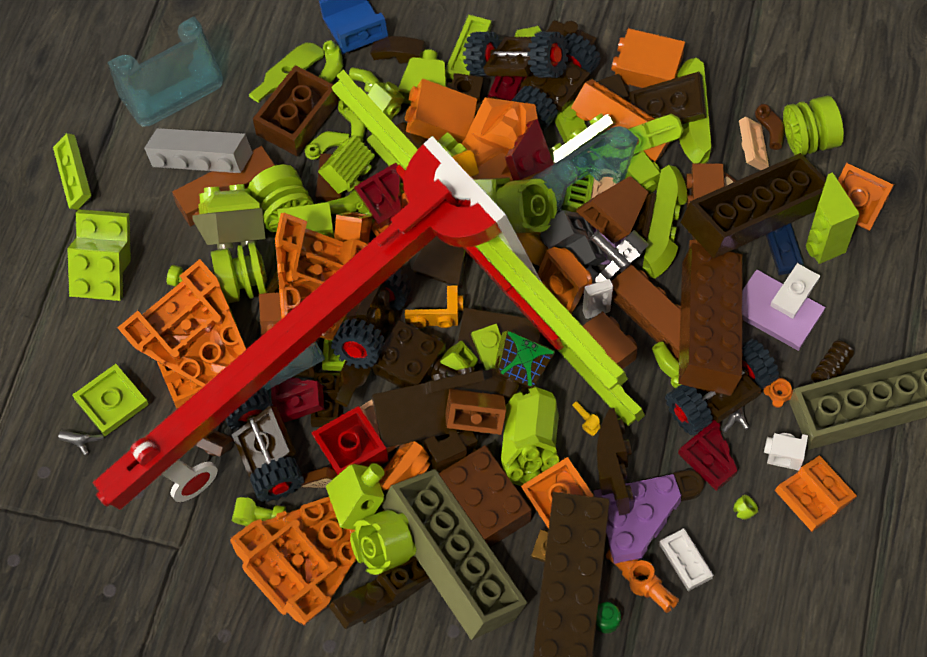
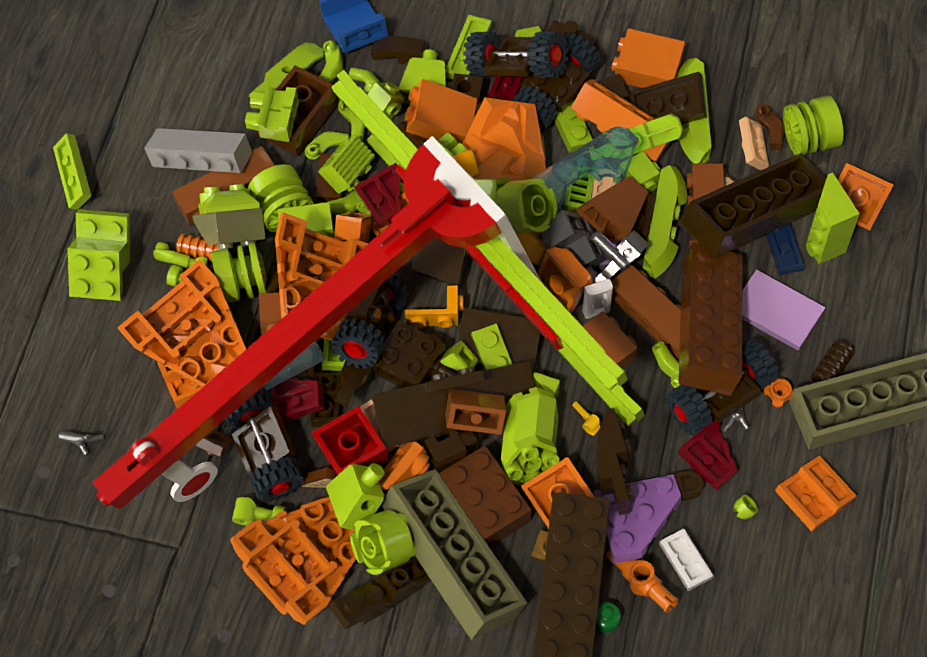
lime plate [72,364,149,436] -> none
clear light blue windscreen [107,16,223,126] -> none
torso [493,330,555,399] -> none
dark red wing [505,119,554,181] -> none
plate [549,113,615,167] -> none
white brick [764,433,808,470] -> none
white plate [770,263,820,319] -> none
none -> lime arm [153,242,209,268]
none -> orange piece [177,233,220,261]
none -> lime hips [245,85,299,142]
none -> lime slope [533,372,560,399]

